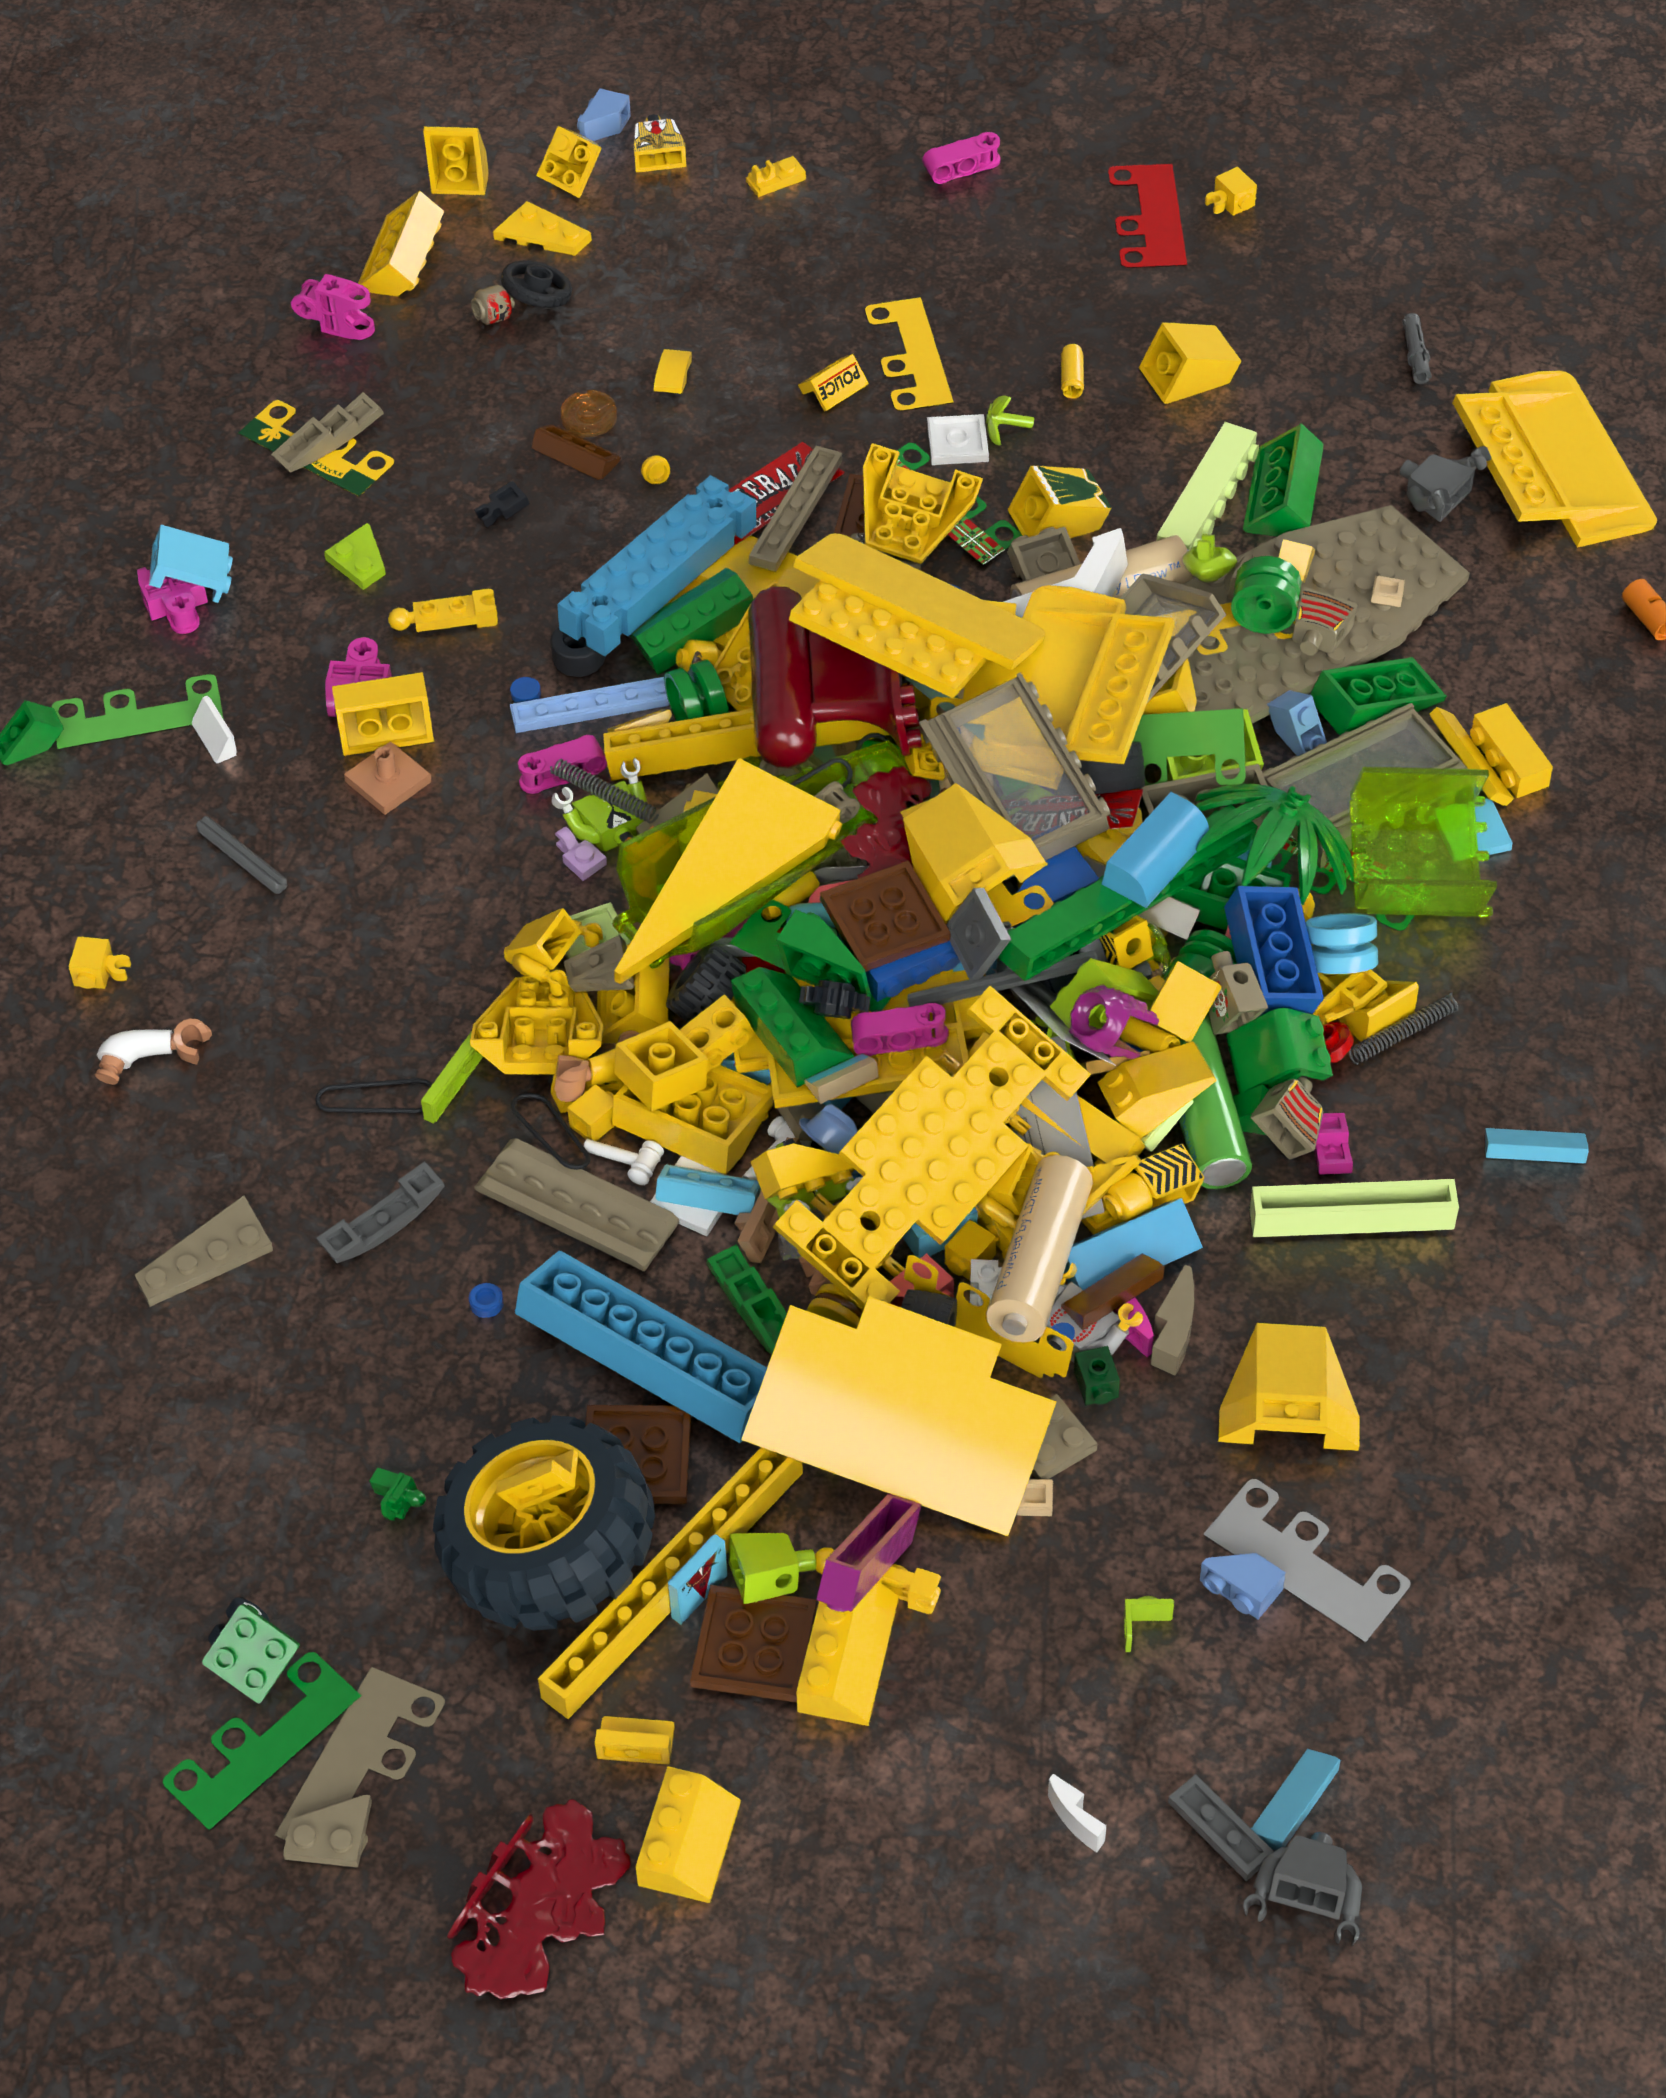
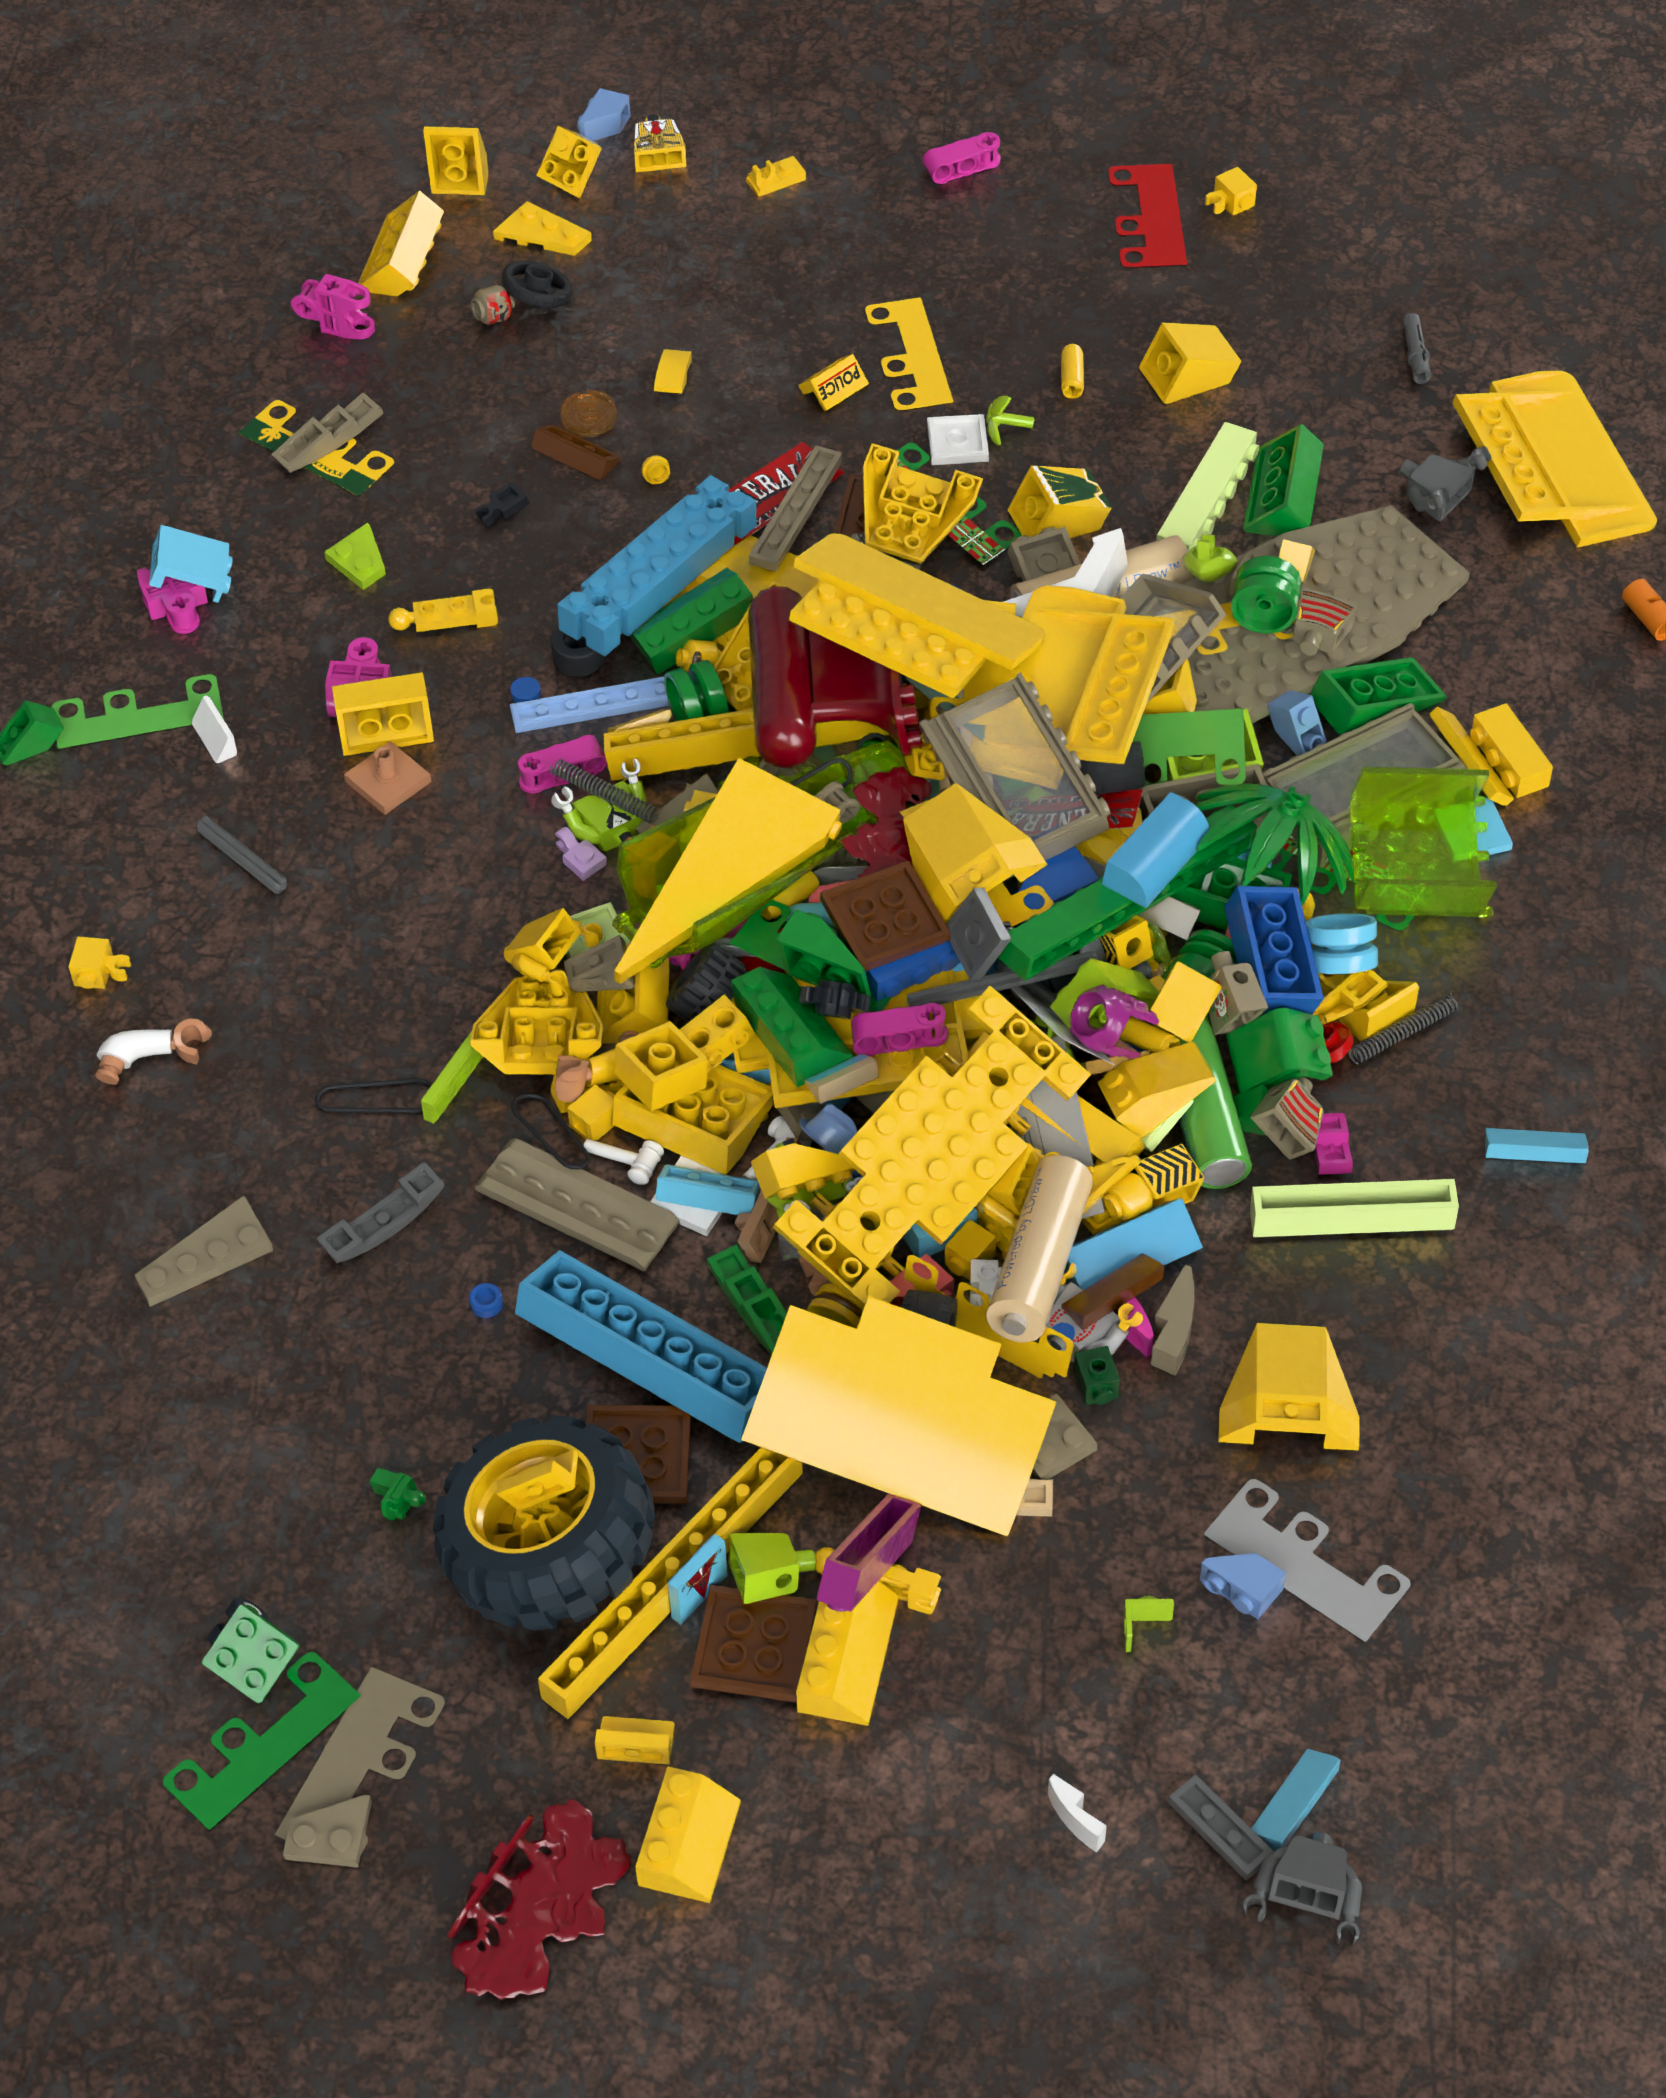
tan tile [1371,575,1405,607] -> none

